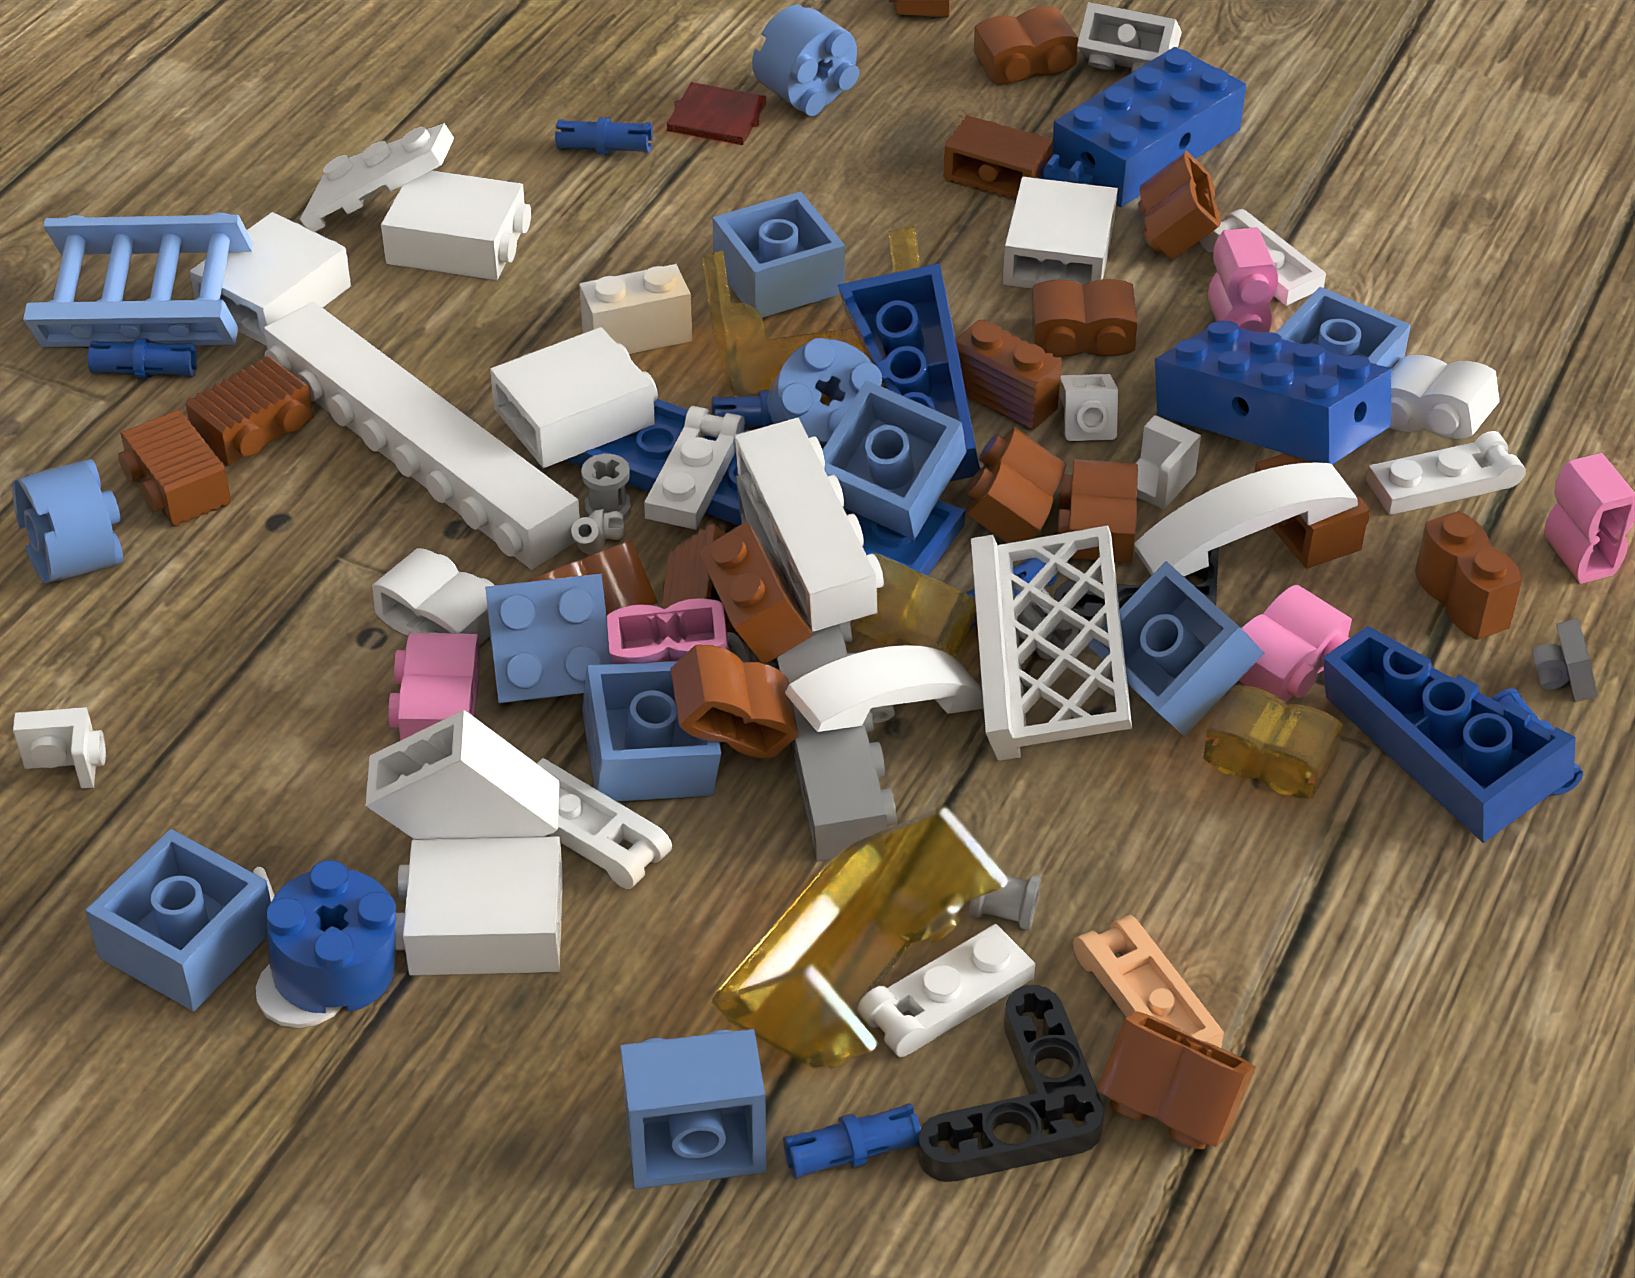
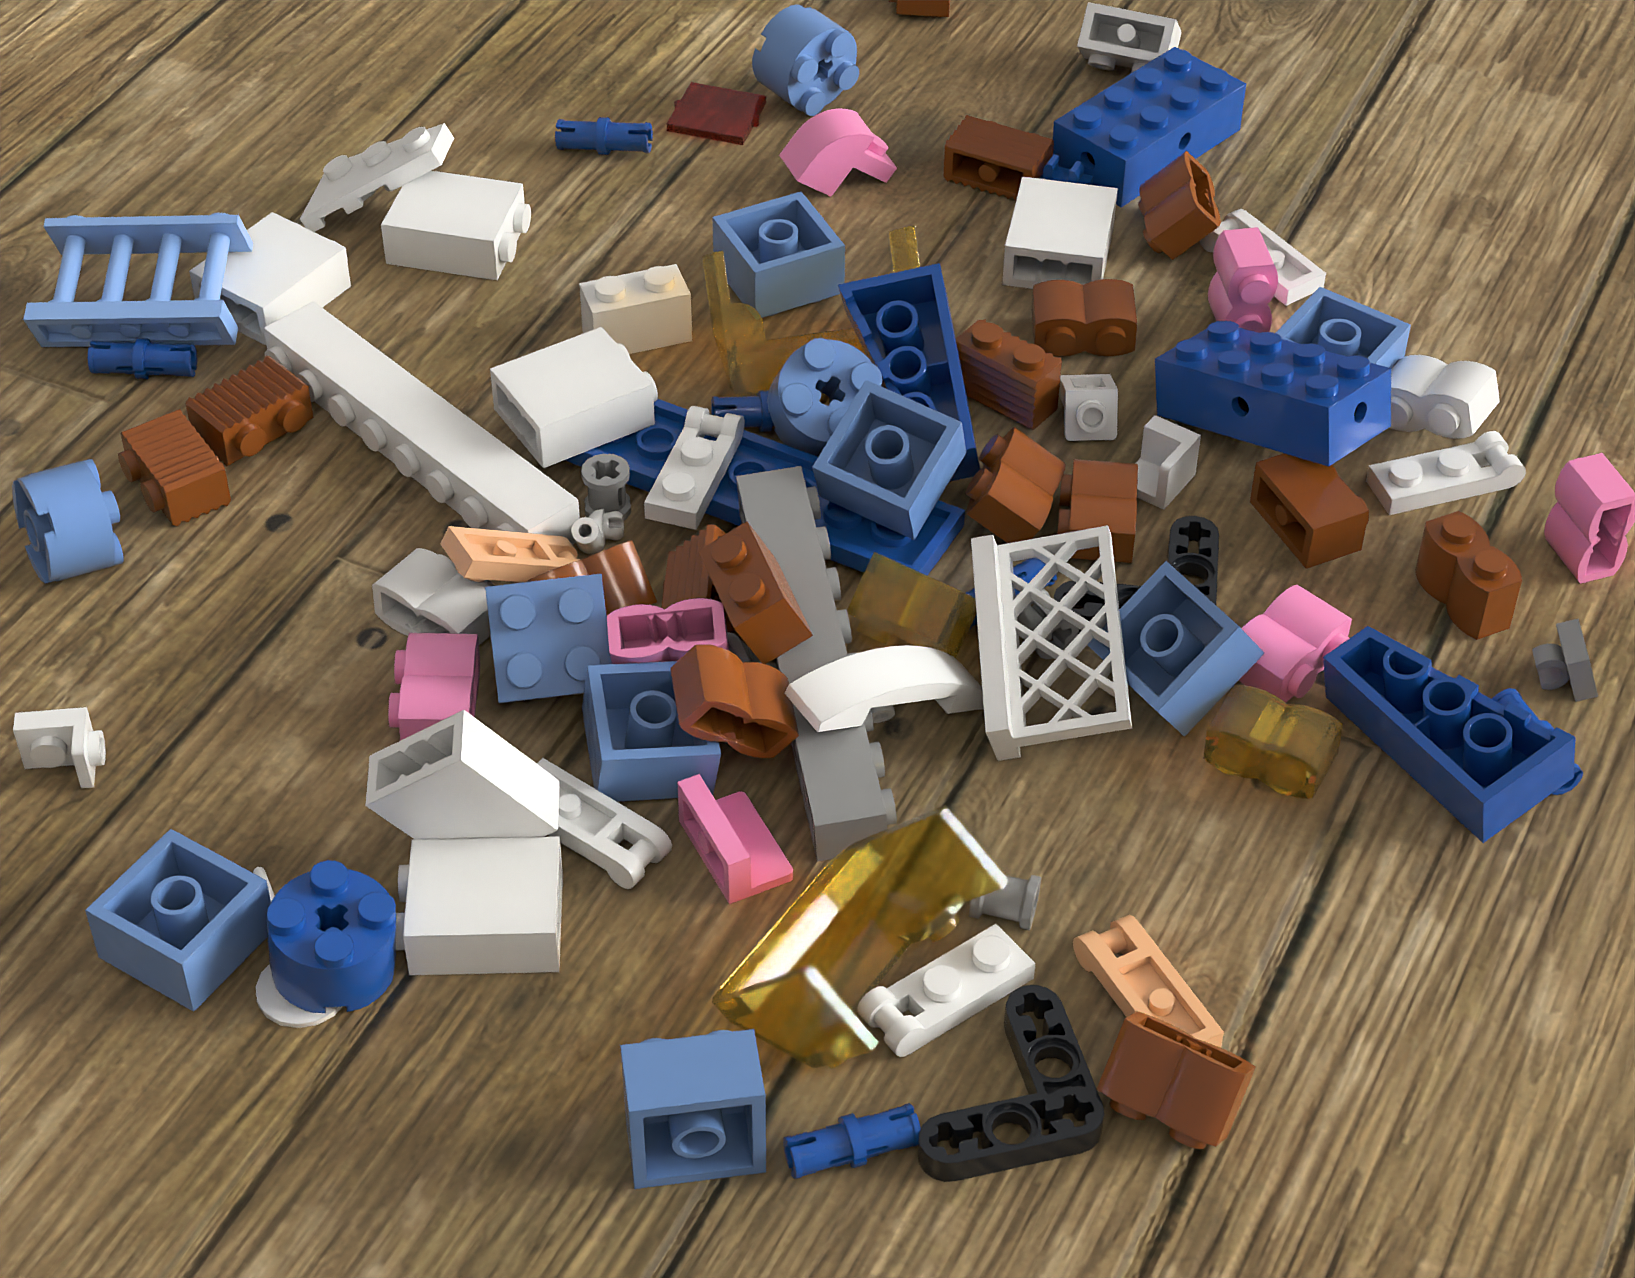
white brick [735,418,884,632] -> none
dark orange brick [974,6,1078,84] -> none
white slope [1134,463,1358,576] -> none
none -> light nougat plate [440,526,580,583]
none -> bright pink panel [677,774,793,904]
none -> bright pink brick [779,108,897,197]

